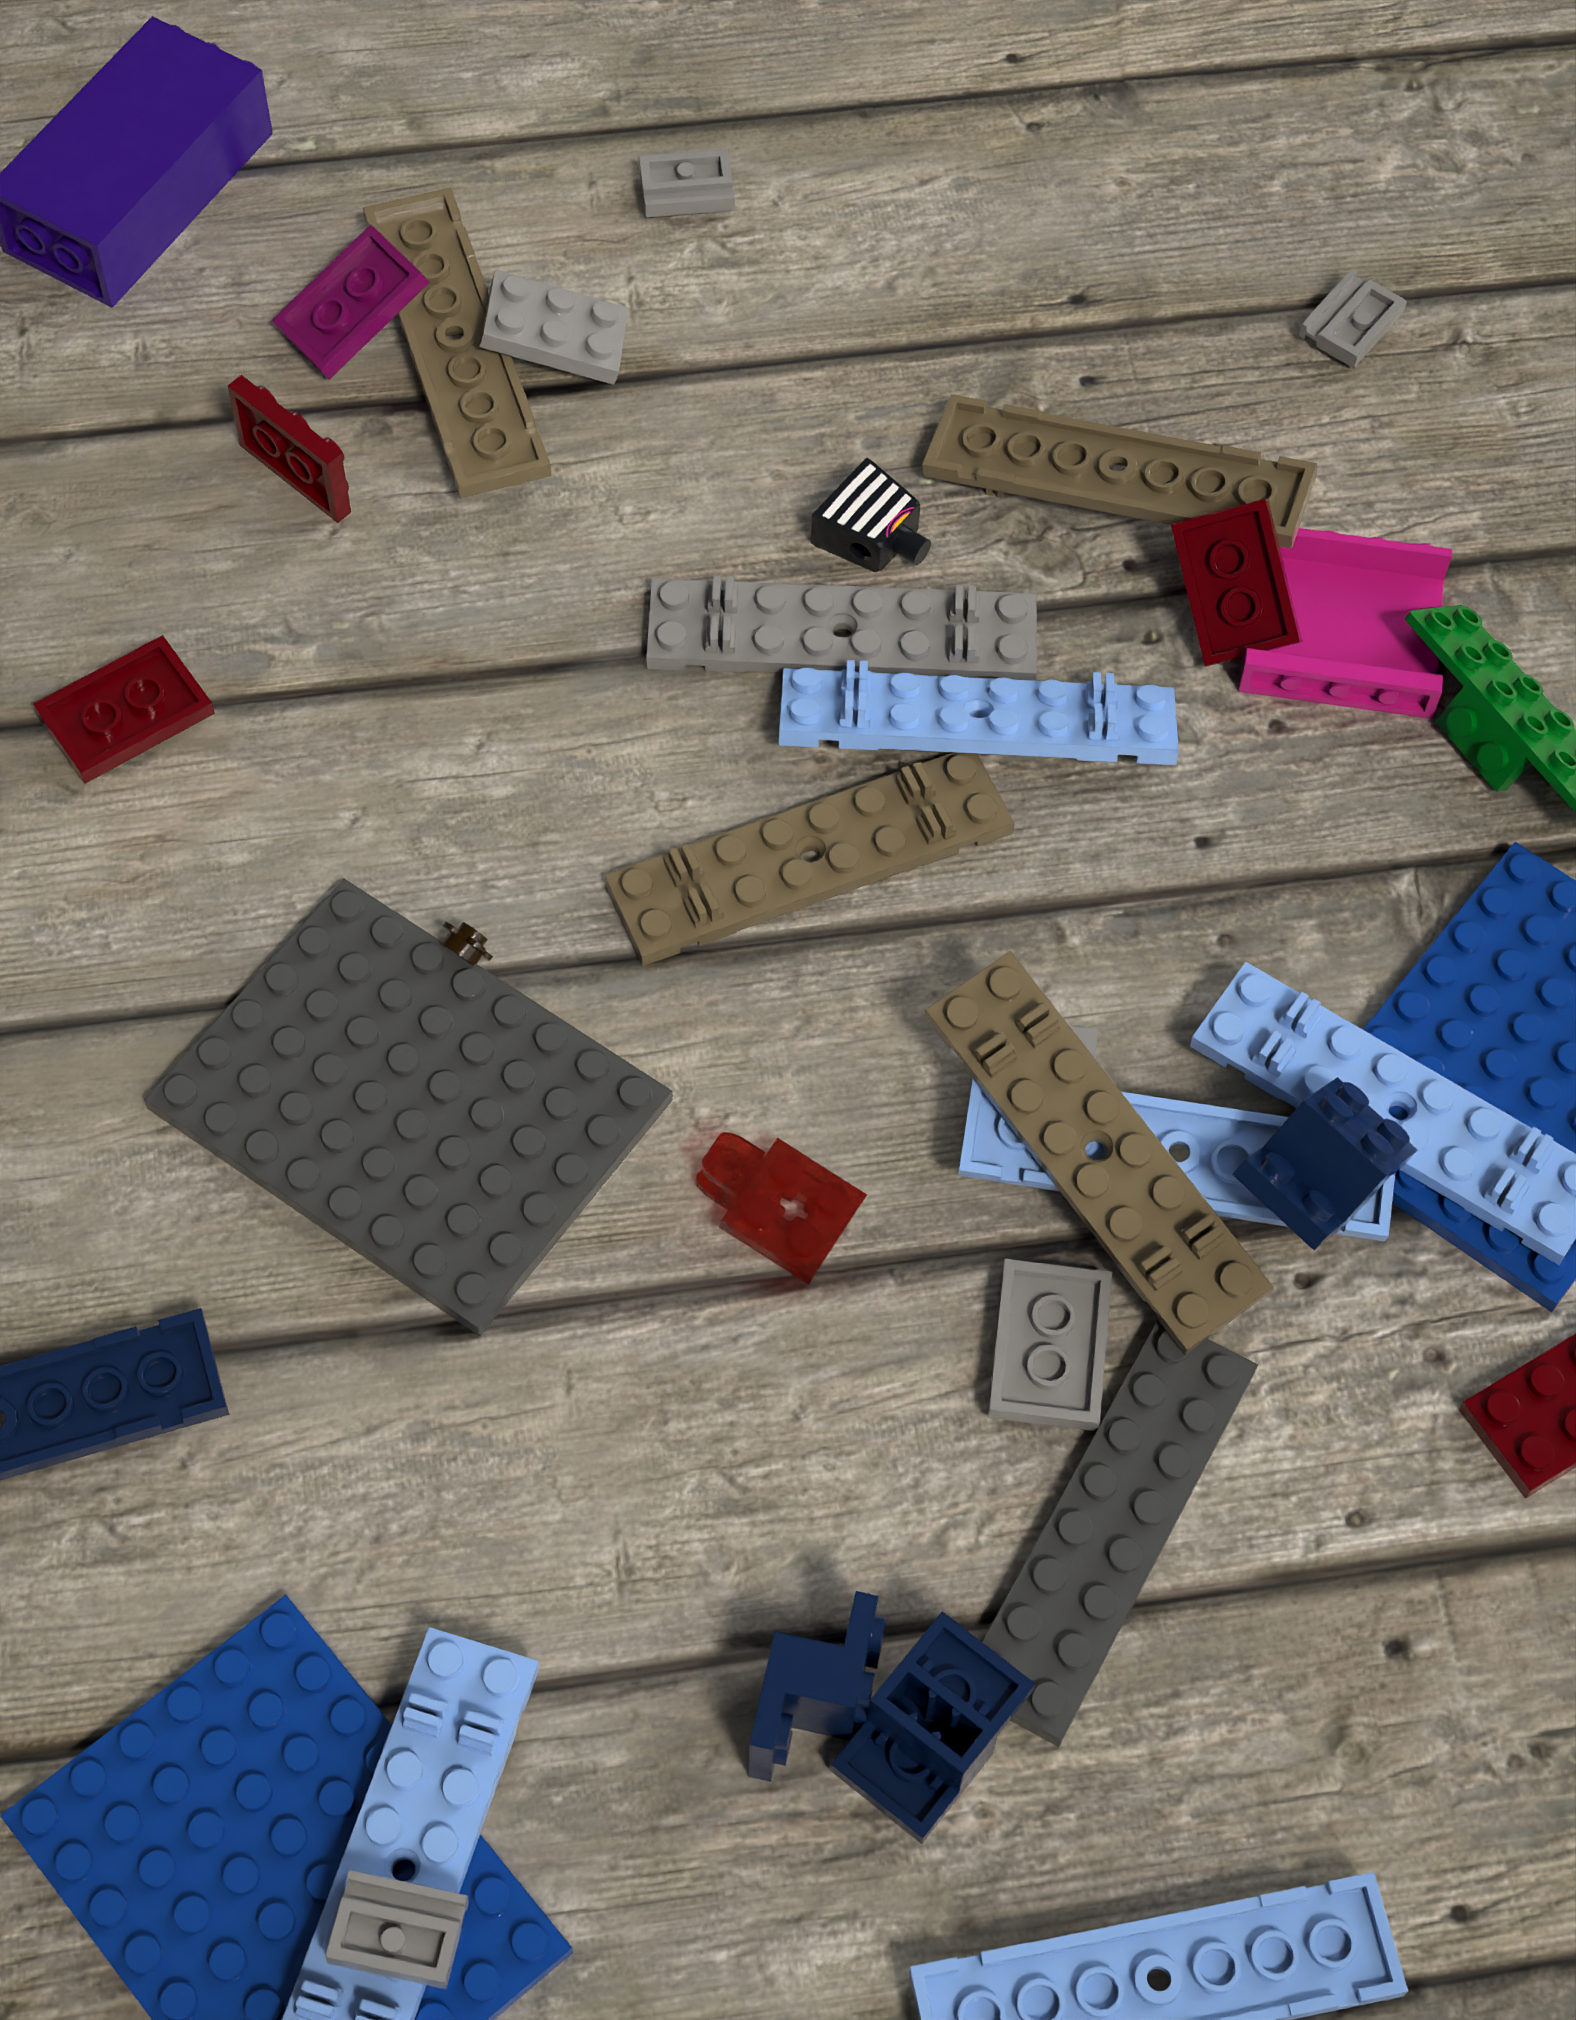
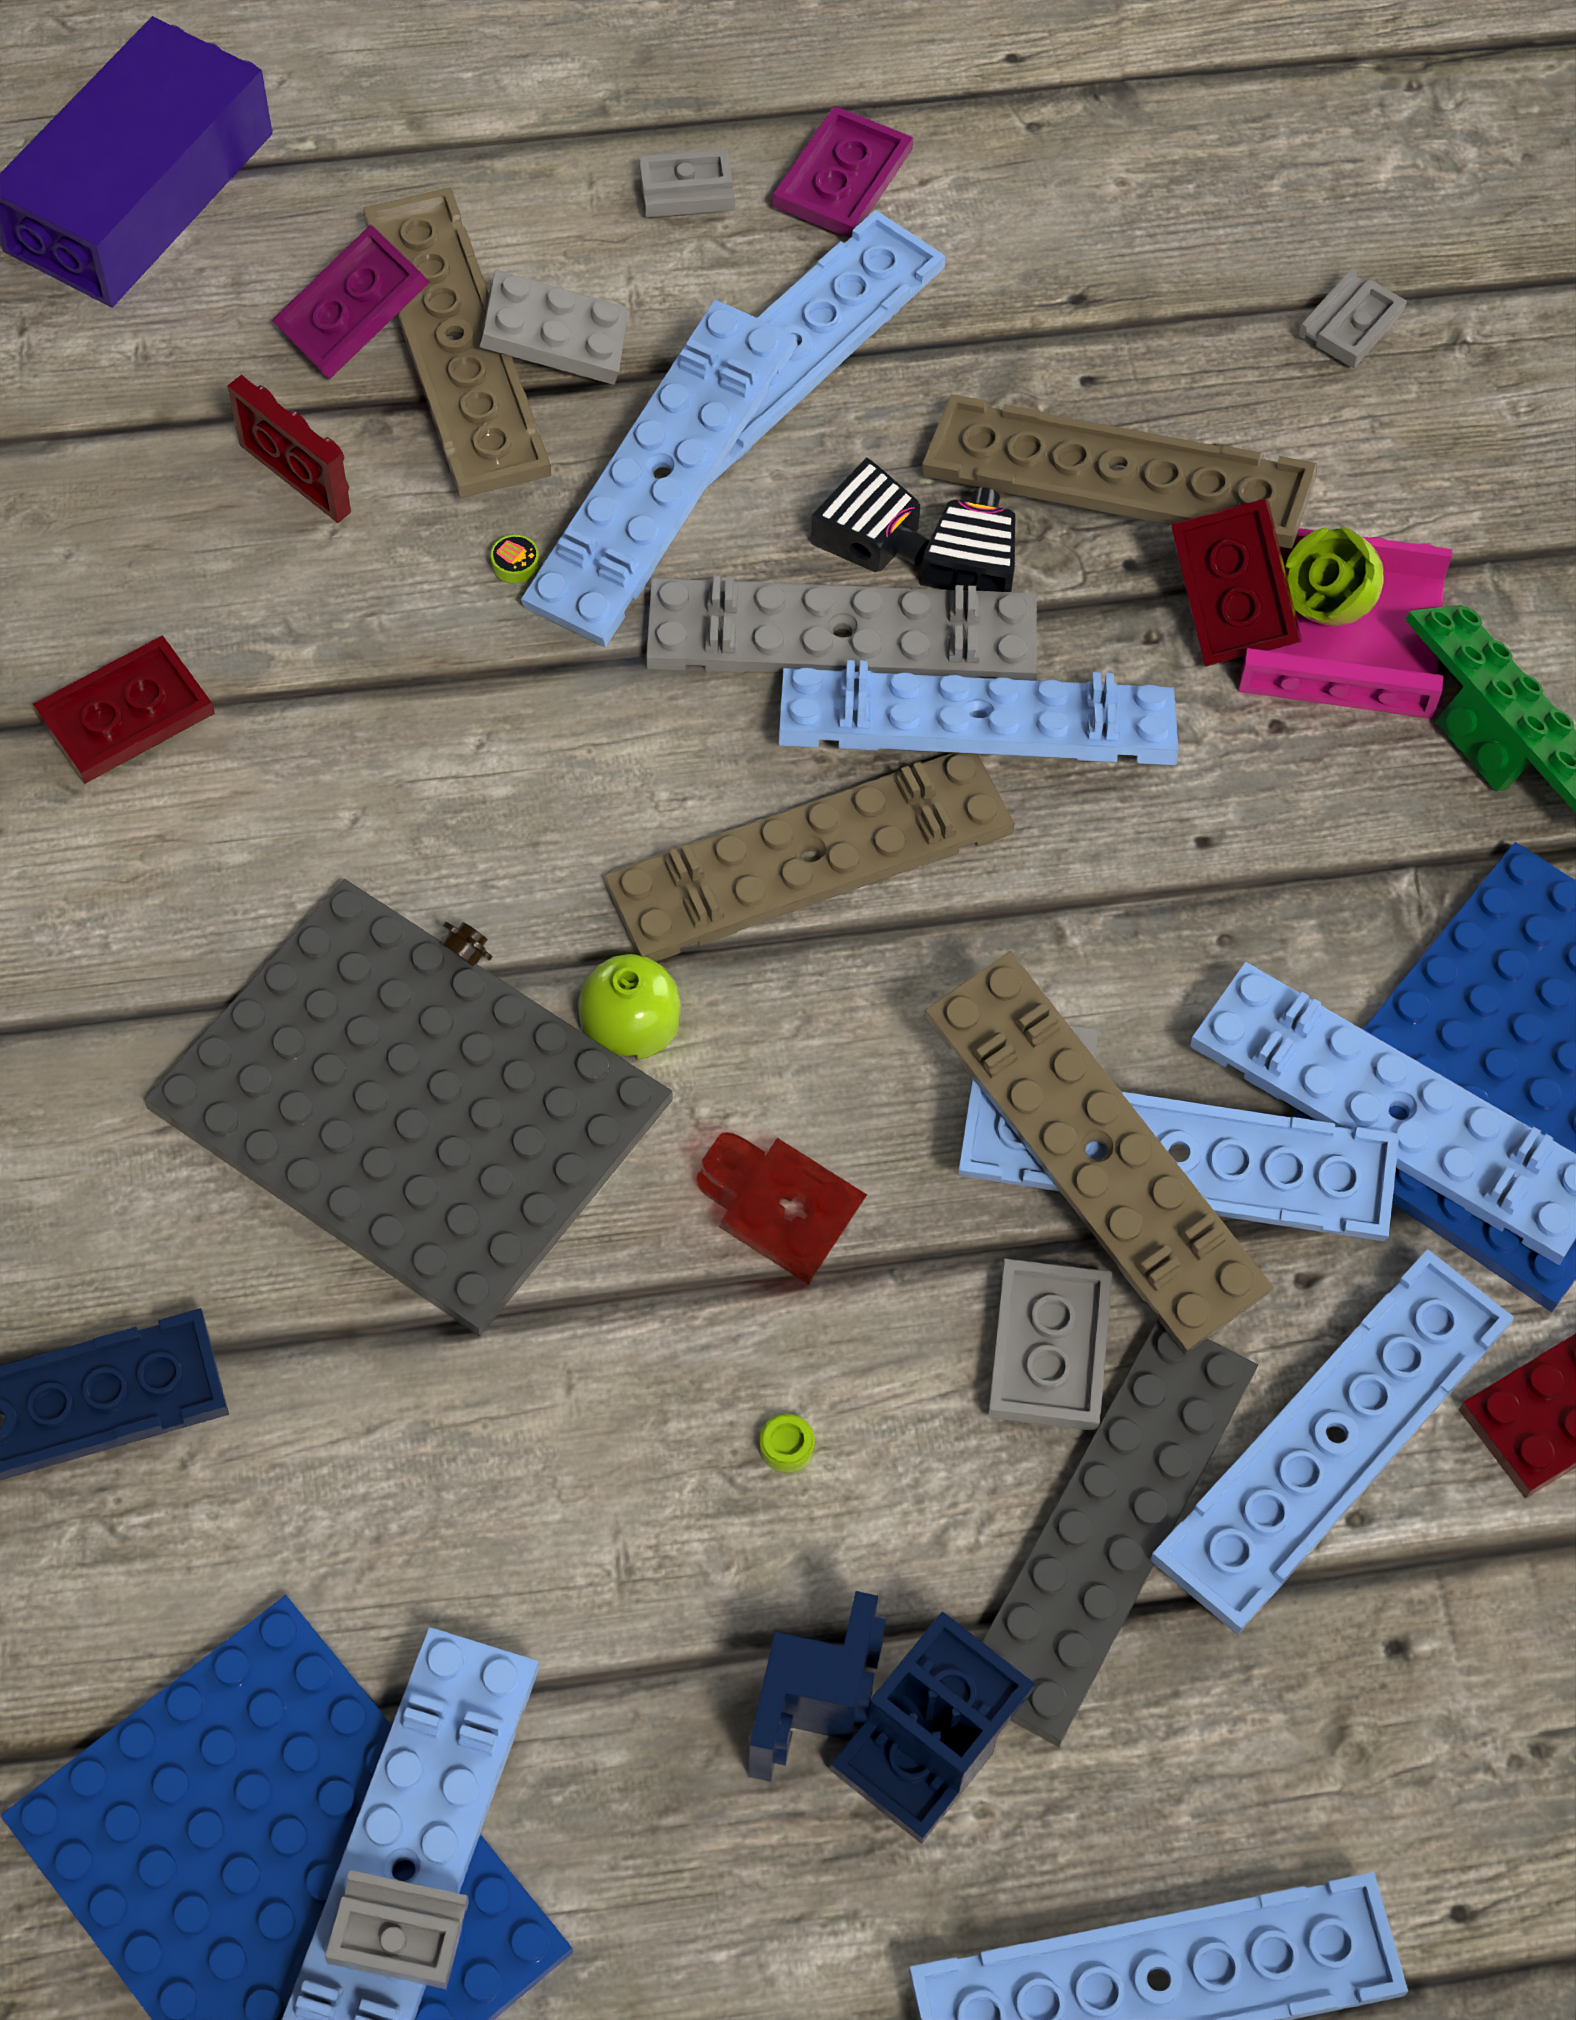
dark blue bracket [1232,1077,1418,1251] -> none
none -> tile [491,535,539,584]
none -> light blue piece [521,299,798,647]
none -> lime cylinder [578,954,681,1059]
none -> light blue piece [706,210,946,488]
none -> lime tile [759,1414,815,1473]
none -> magenta plate [773,106,913,238]
none -> black torso [921,487,1016,592]
none -> light blue piece [1150,1249,1514,1635]
none -> lime cylinder [1285,526,1384,627]

